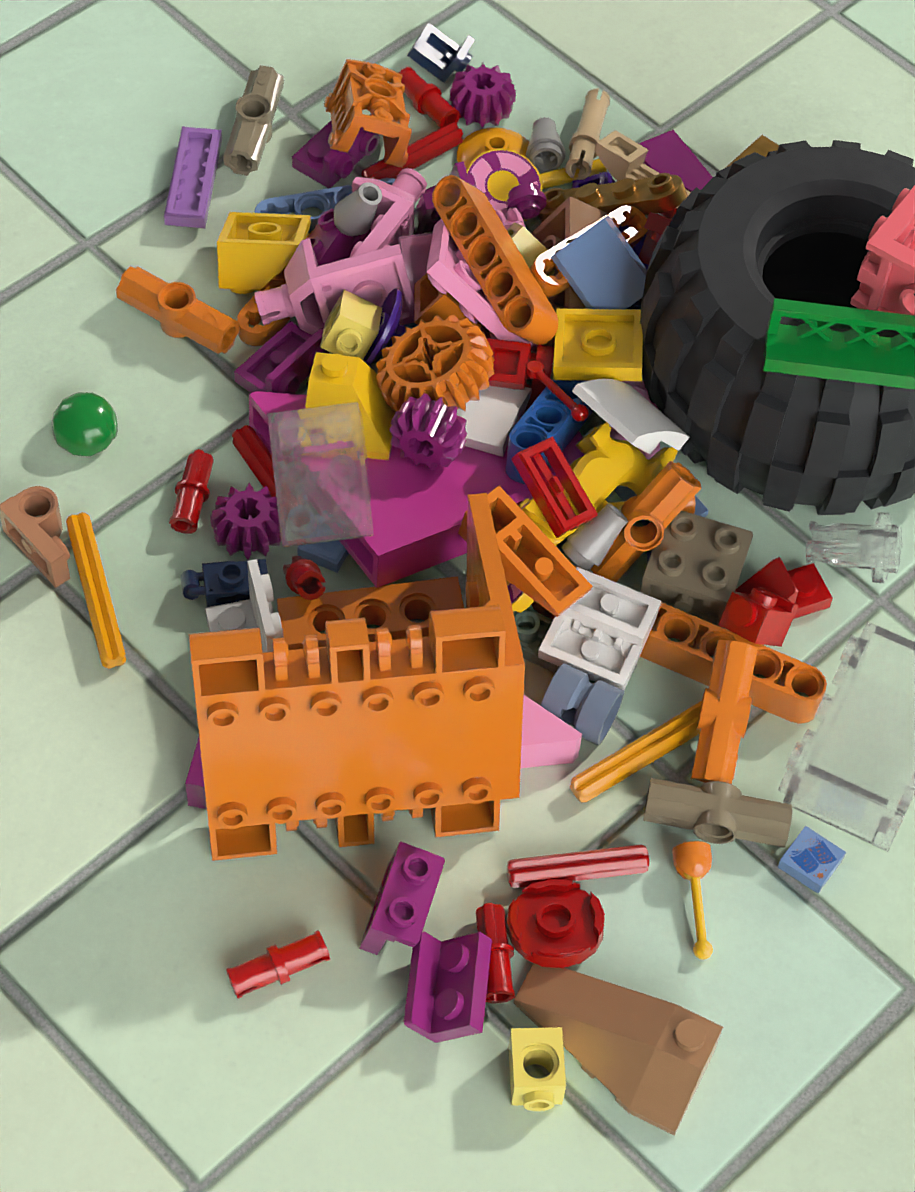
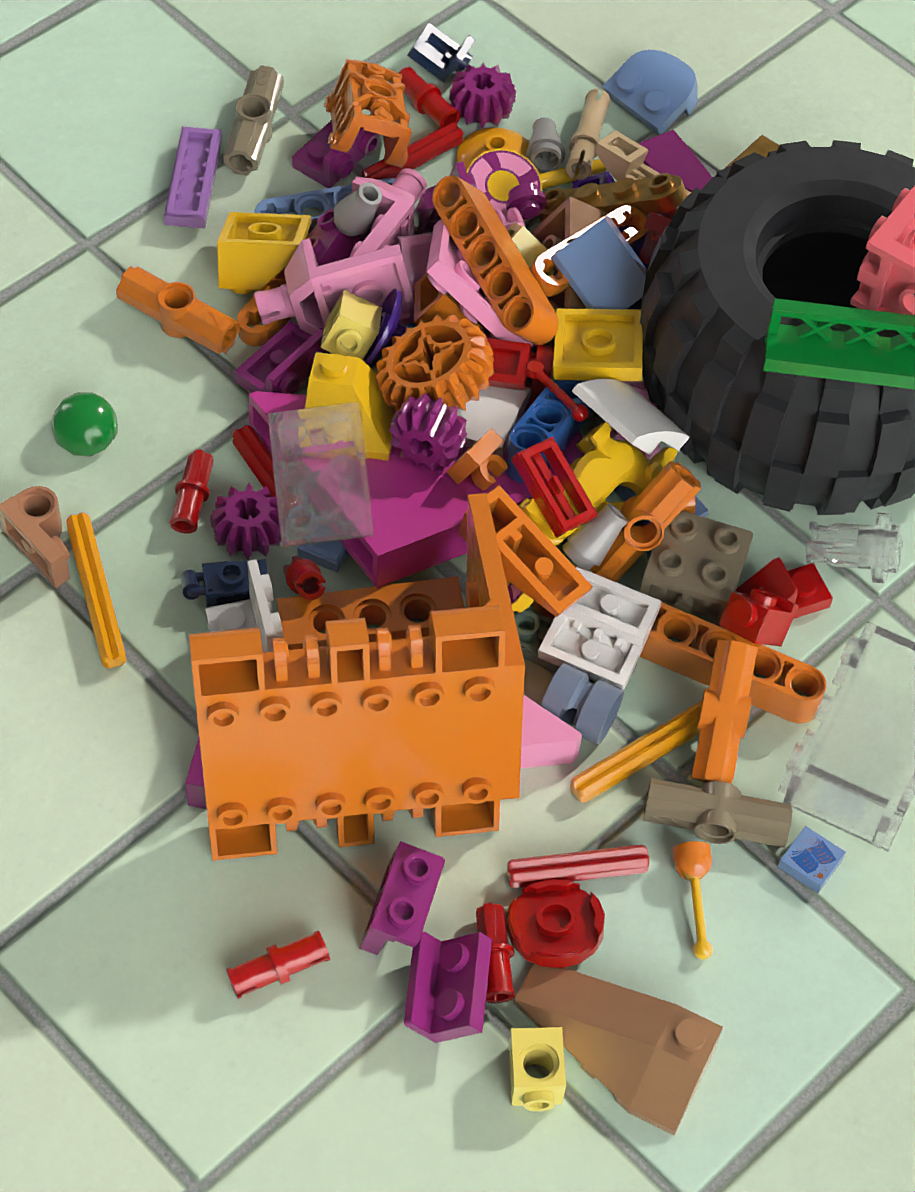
none -> orange tile [446,428,508,491]
none -> medium blue slope [602,50,698,135]

